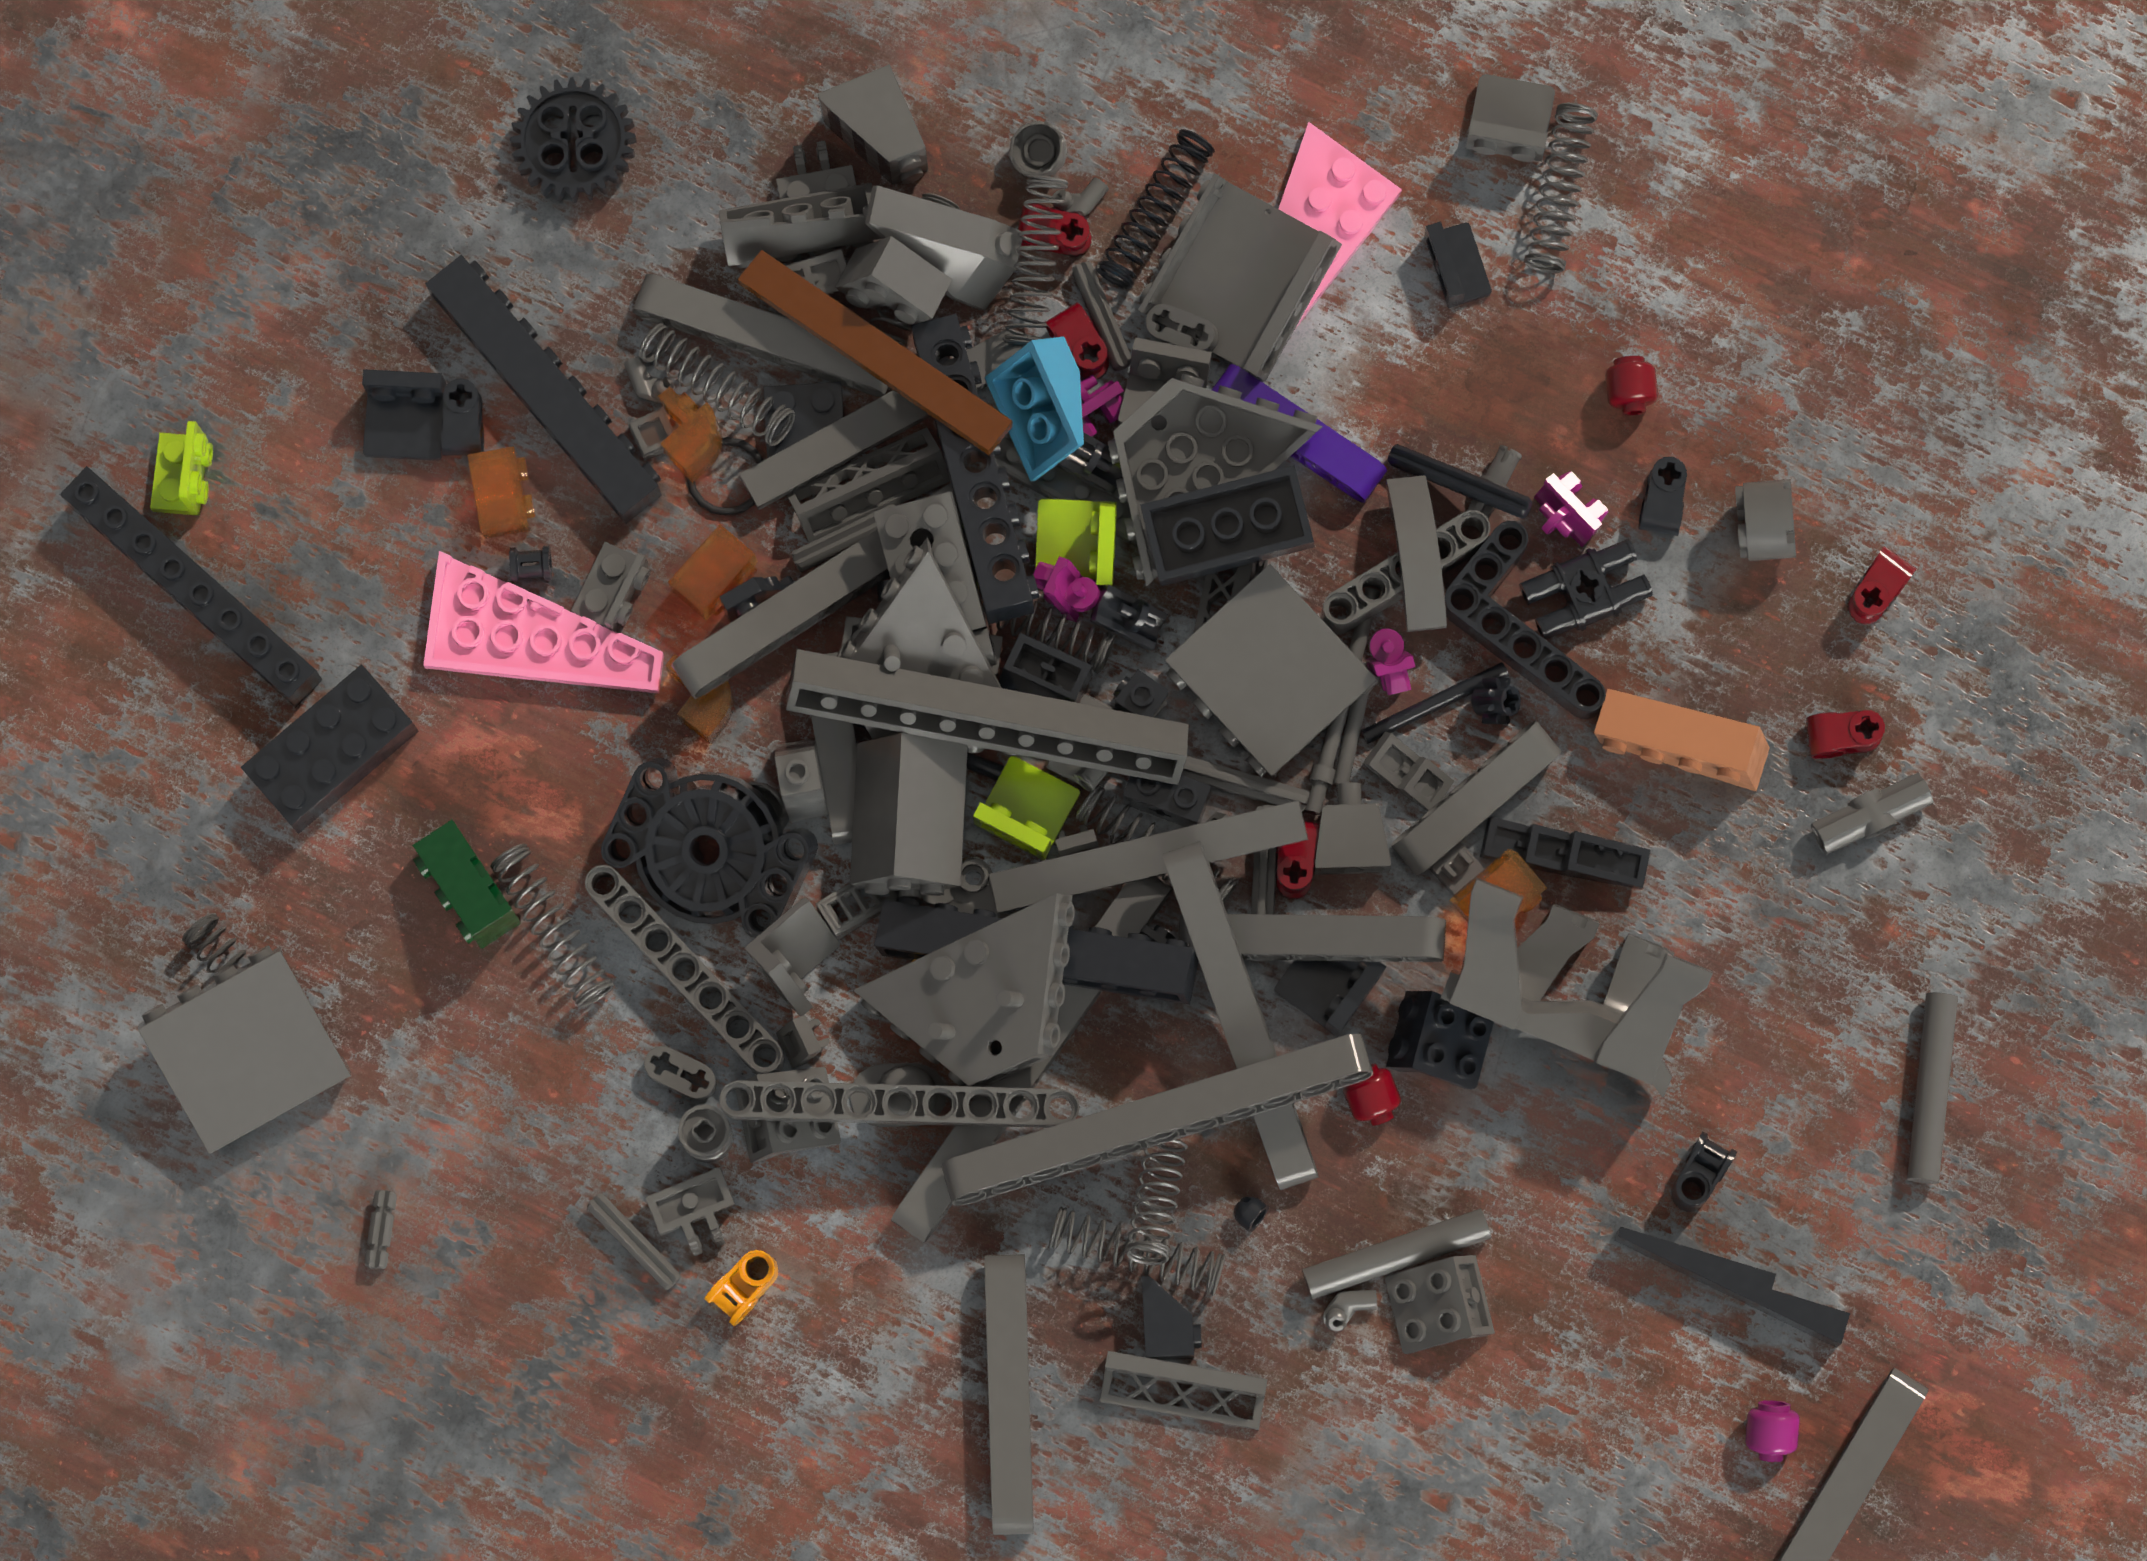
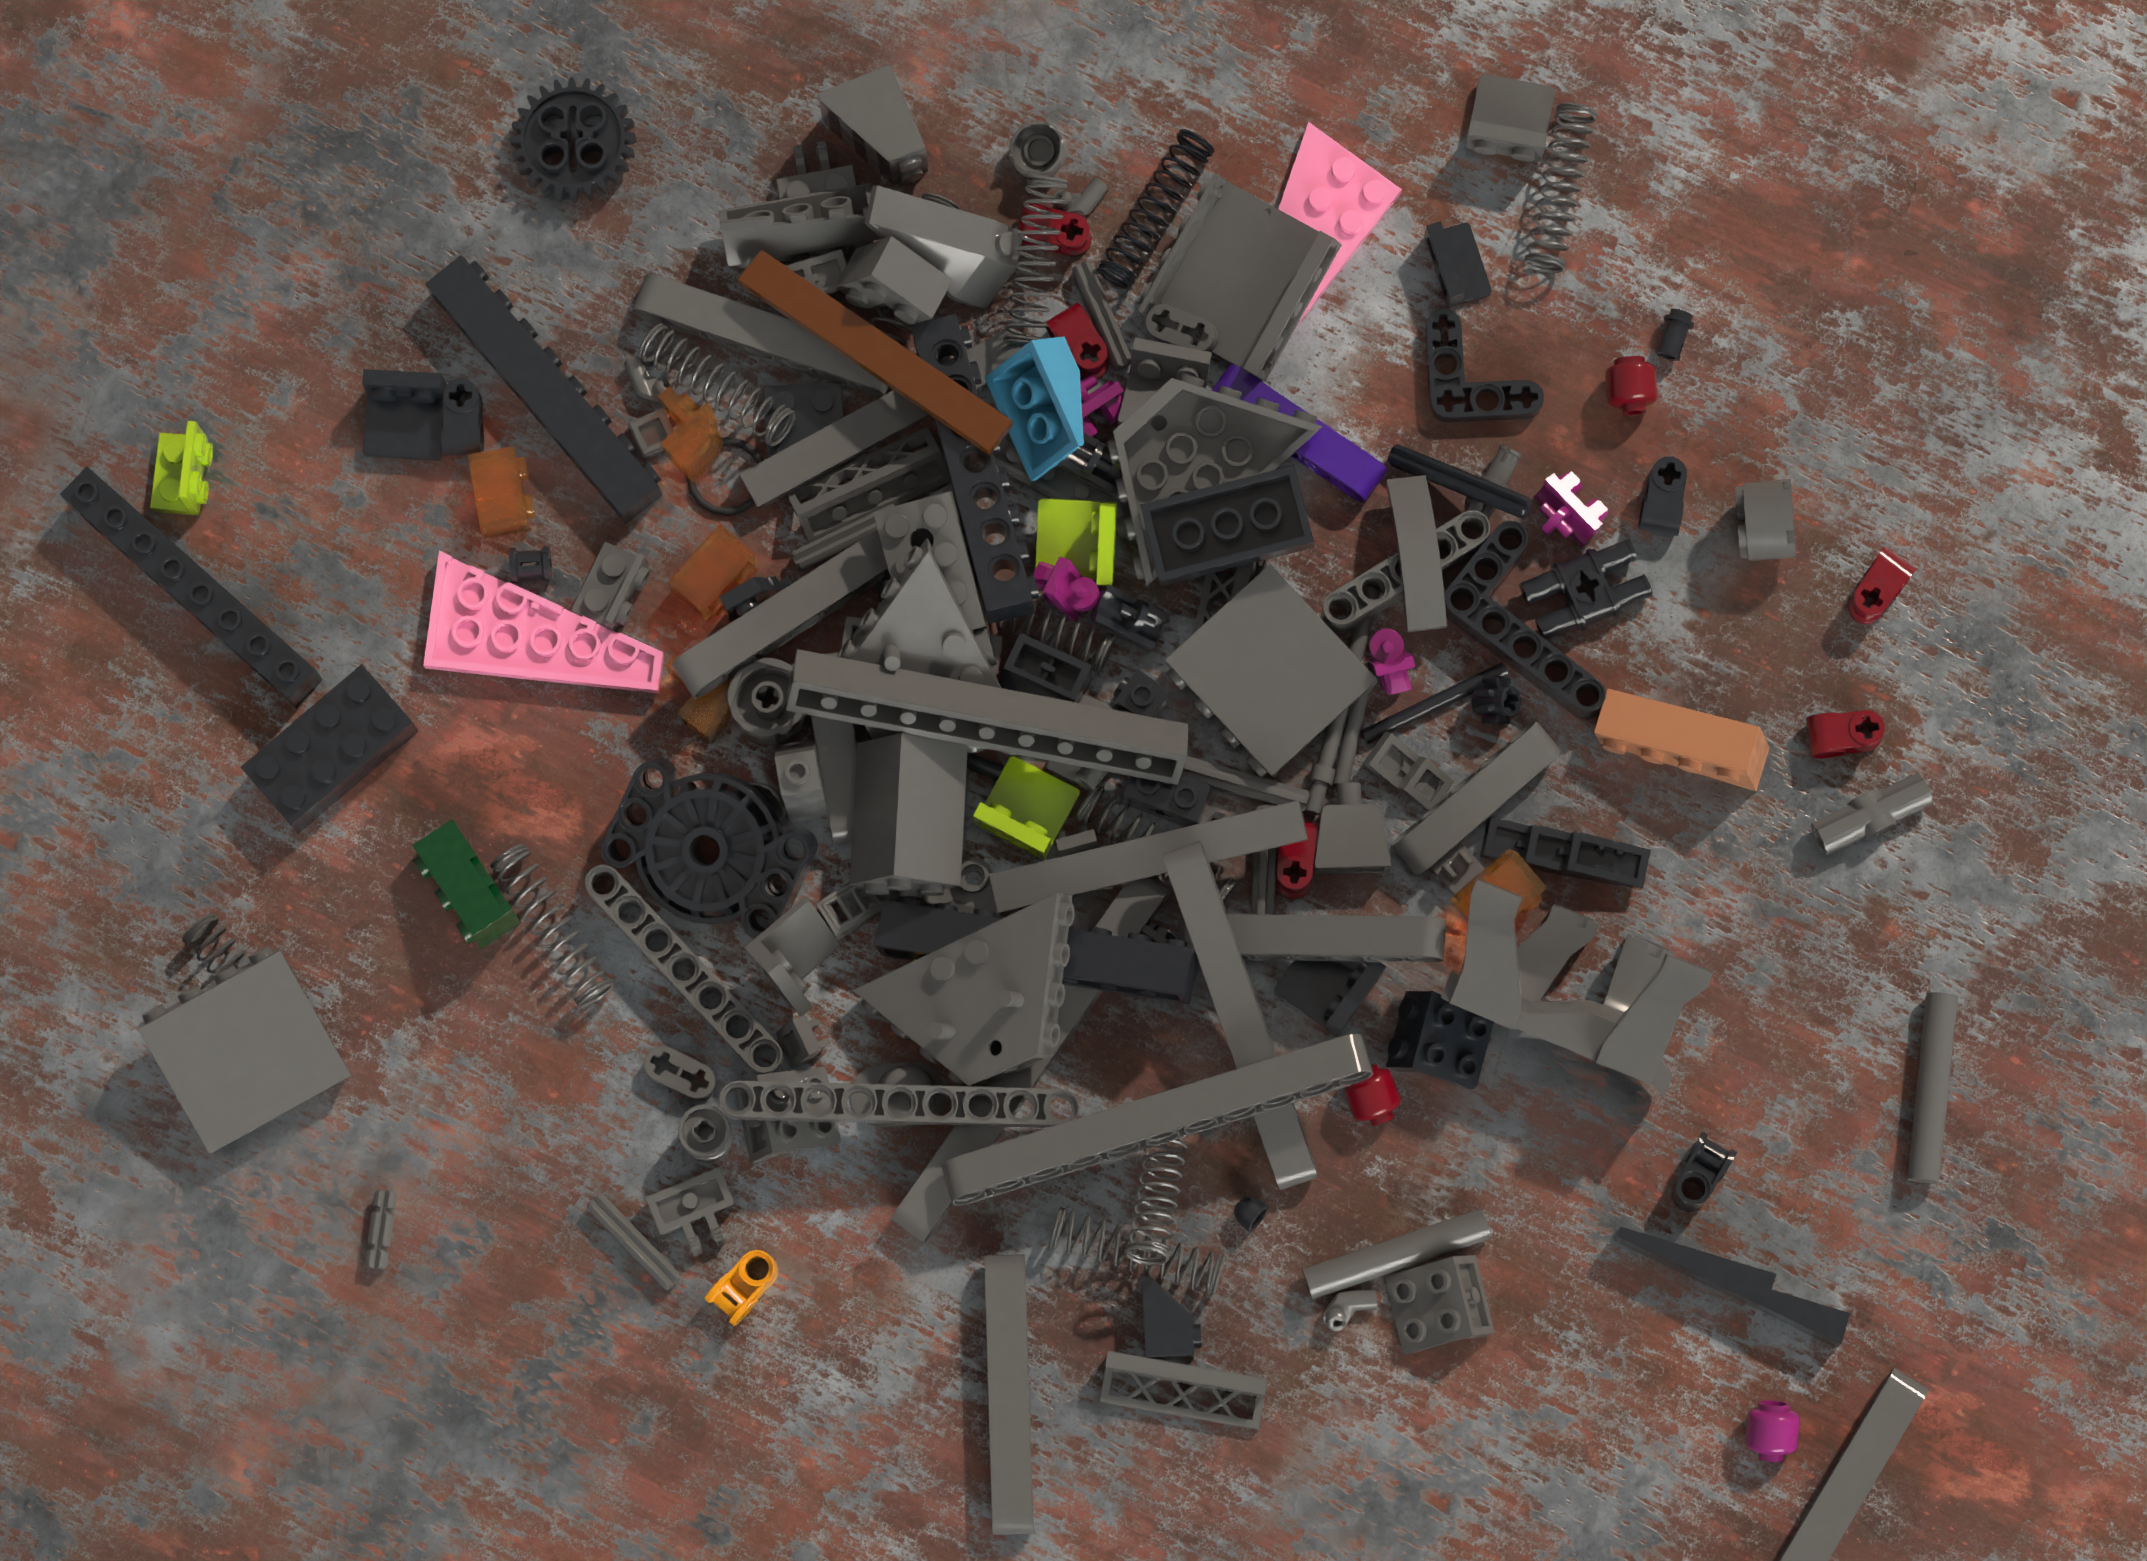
none -> dark grey brick [728,658,809,745]
none -> black beam [1425,308,1544,423]
none -> black pin [1655,309,1694,361]

